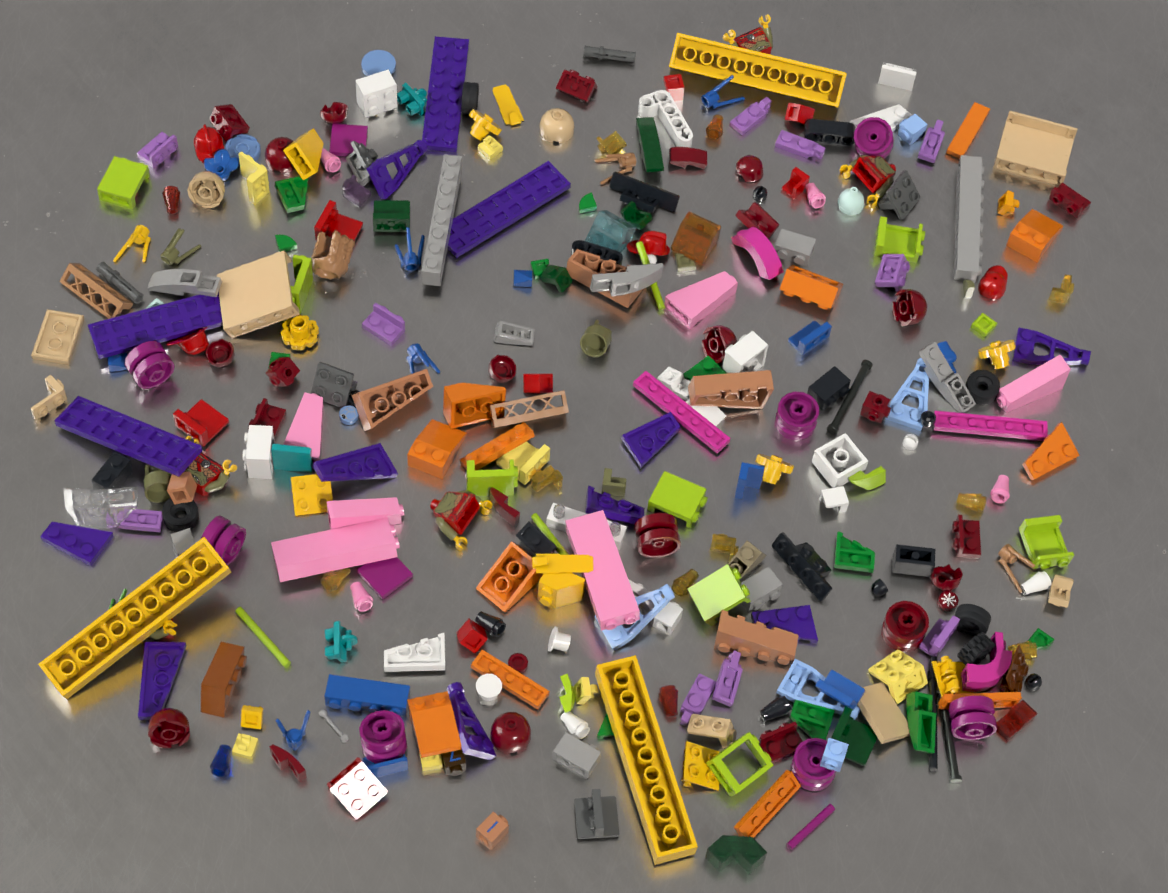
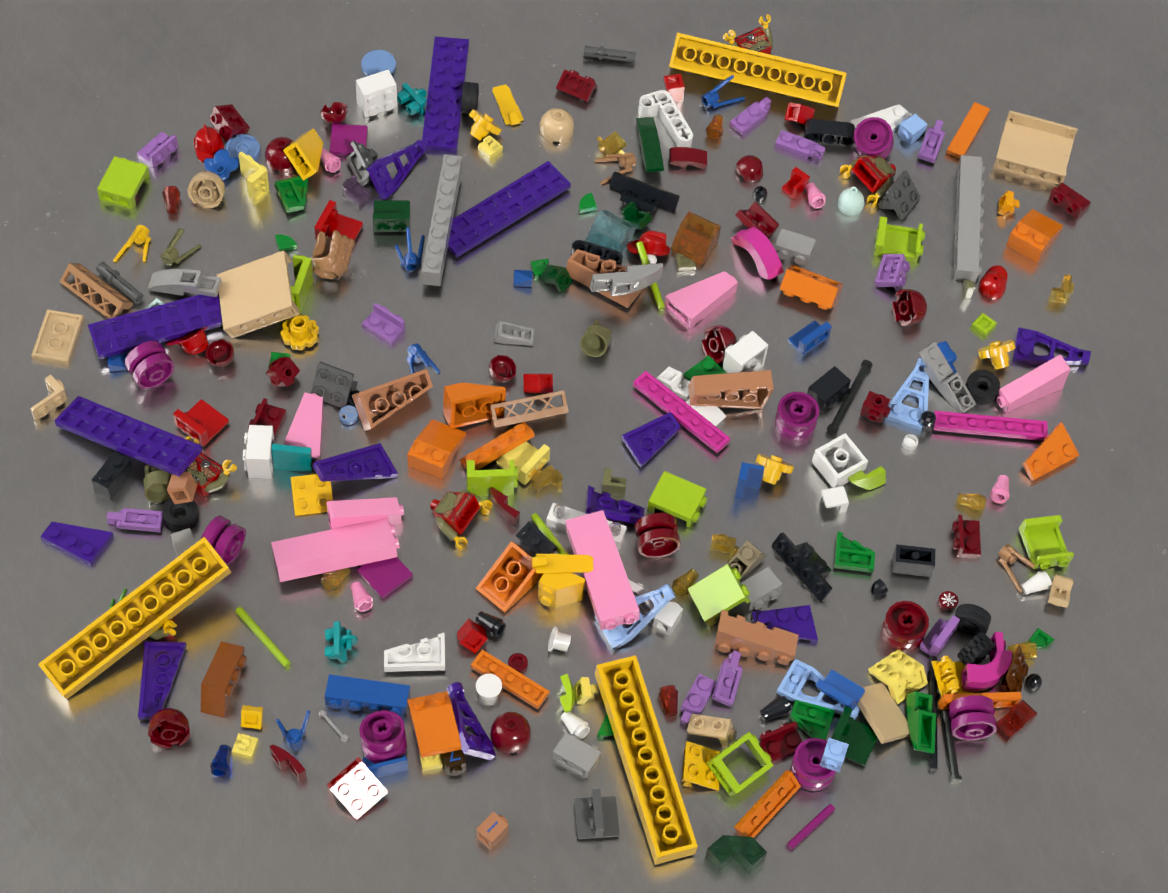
clear wedge [64,486,138,528] -> none
white slope [878,62,917,91] -> none
dark red hair [930,564,963,591] -> none

